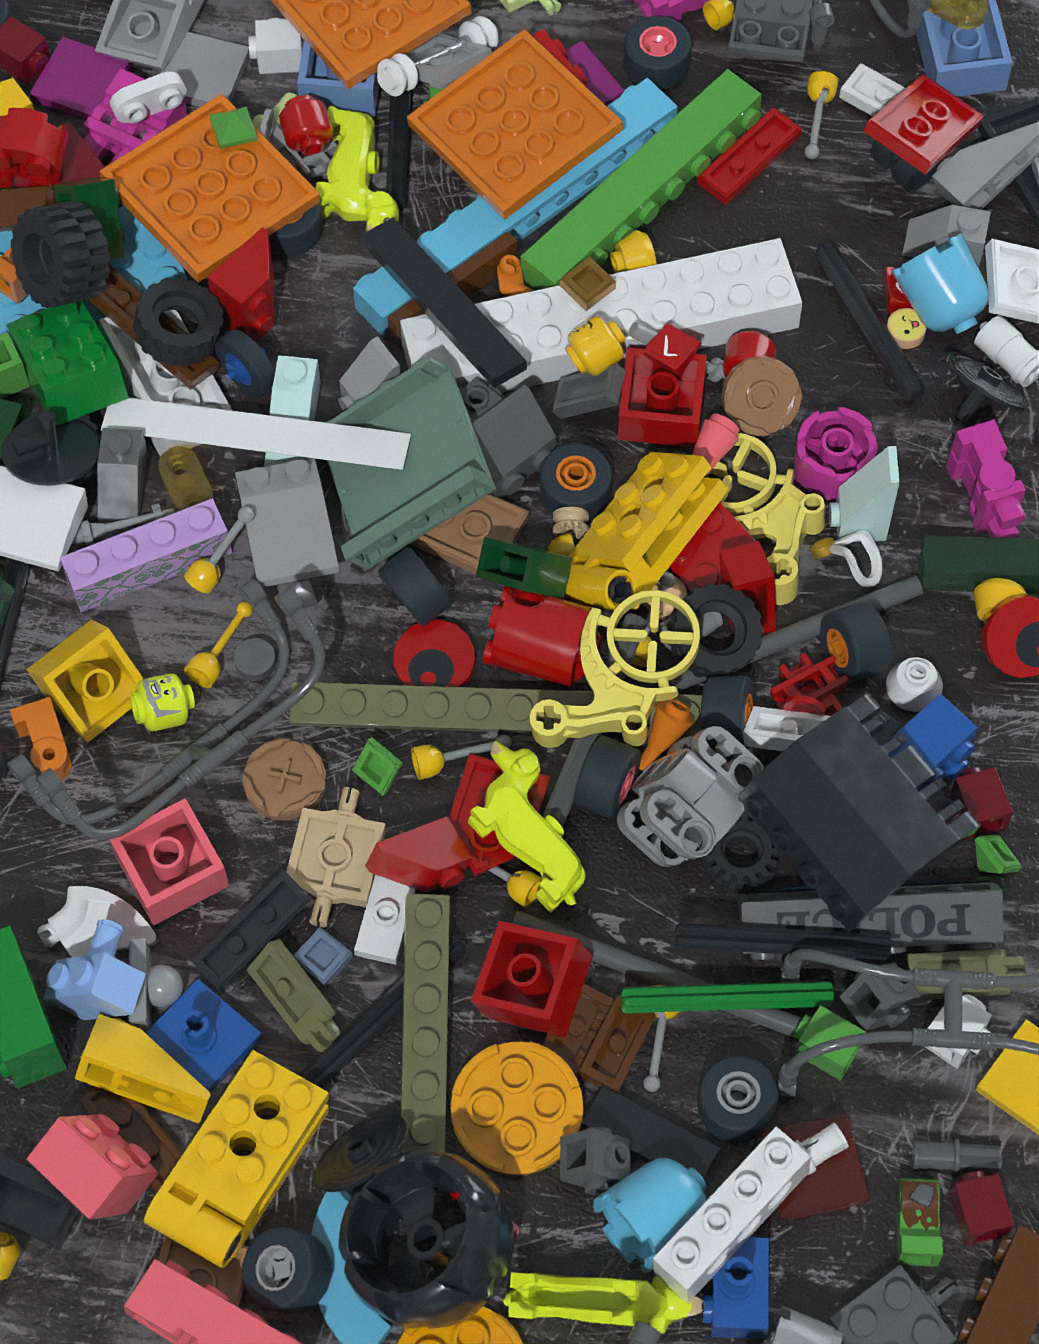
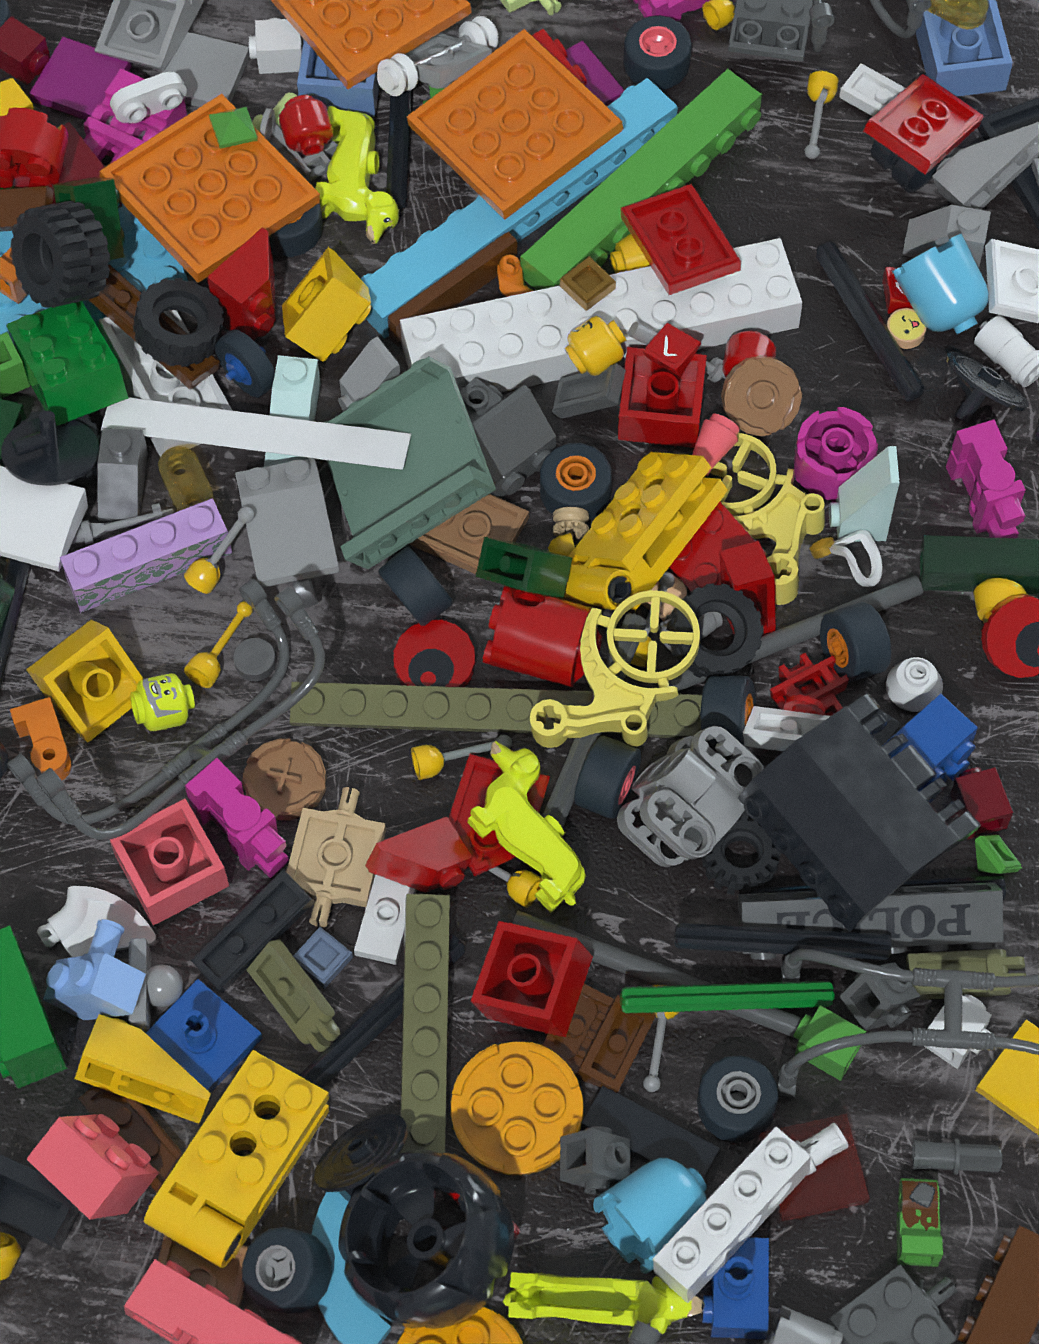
bright green slope [352,738,403,796] -> none
black tile [361,218,527,388] -> none
orange cone [639,699,694,771] -> none
red tile [697,107,802,205] -> none
dark red brick [950,1171,1014,1247] -> none
none -> dark pink hips [185,758,289,878]
none -> yellow slope [282,247,371,362]
none -> red tile [620,184,741,295]

